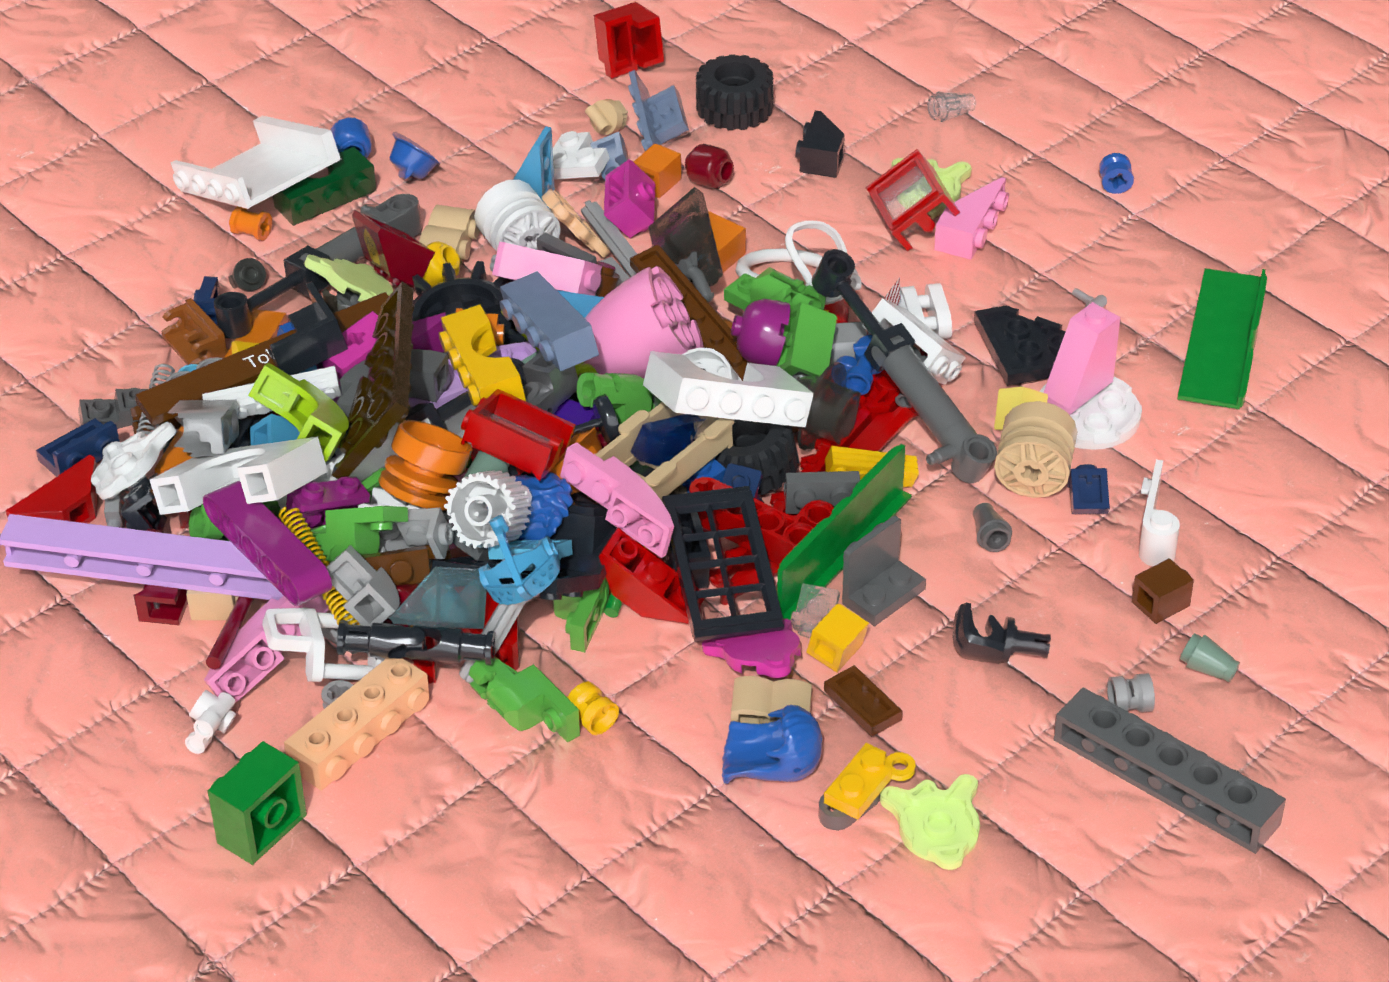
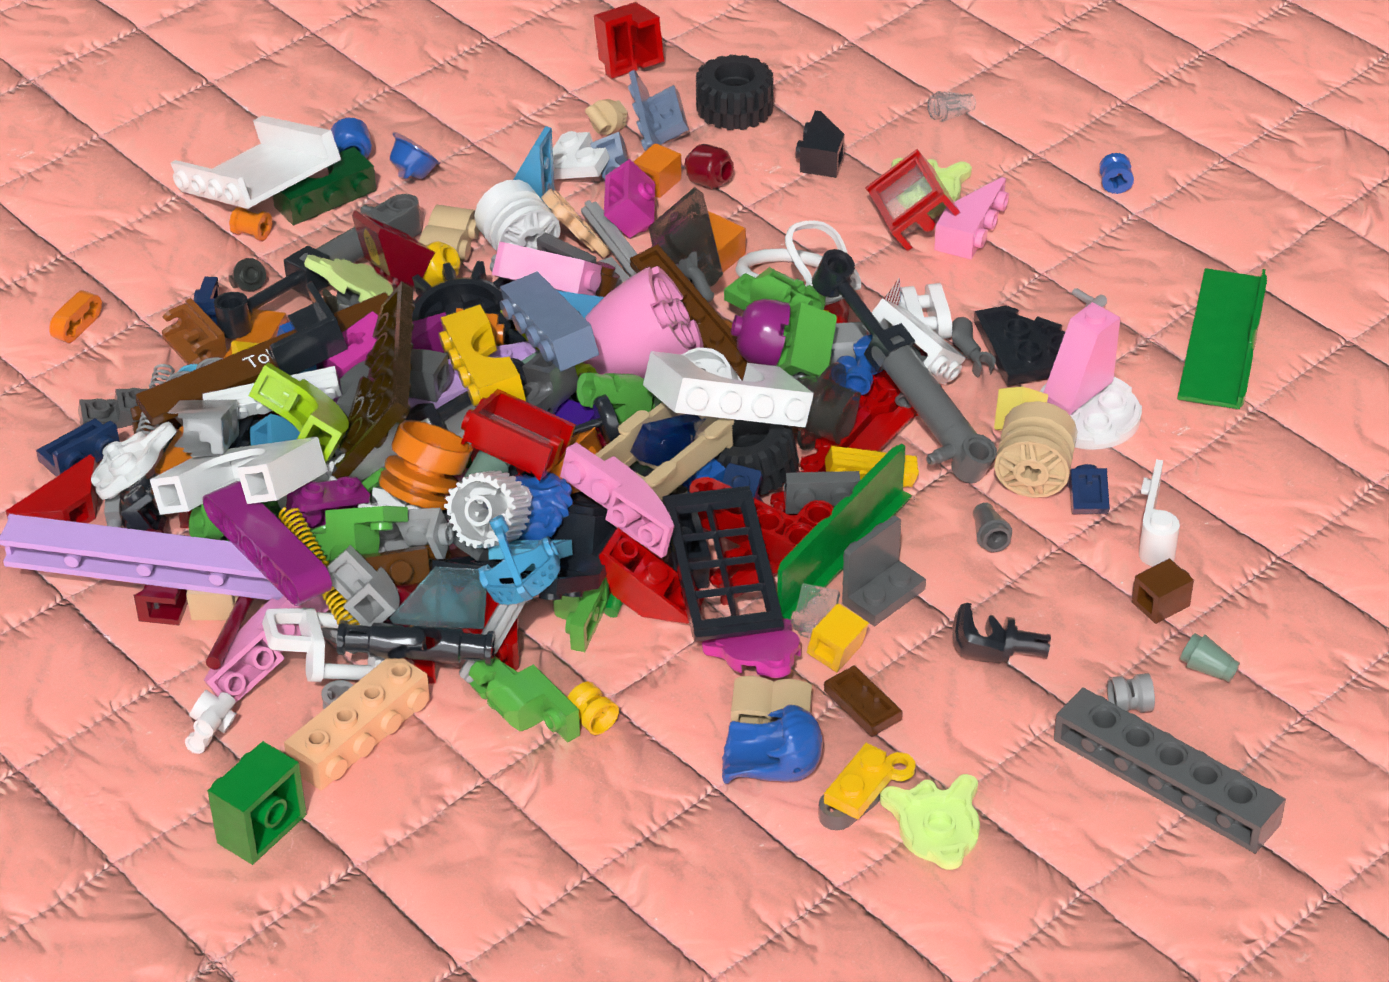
none -> orange beam [49,290,102,343]
none -> dark grey arm [952,317,996,377]

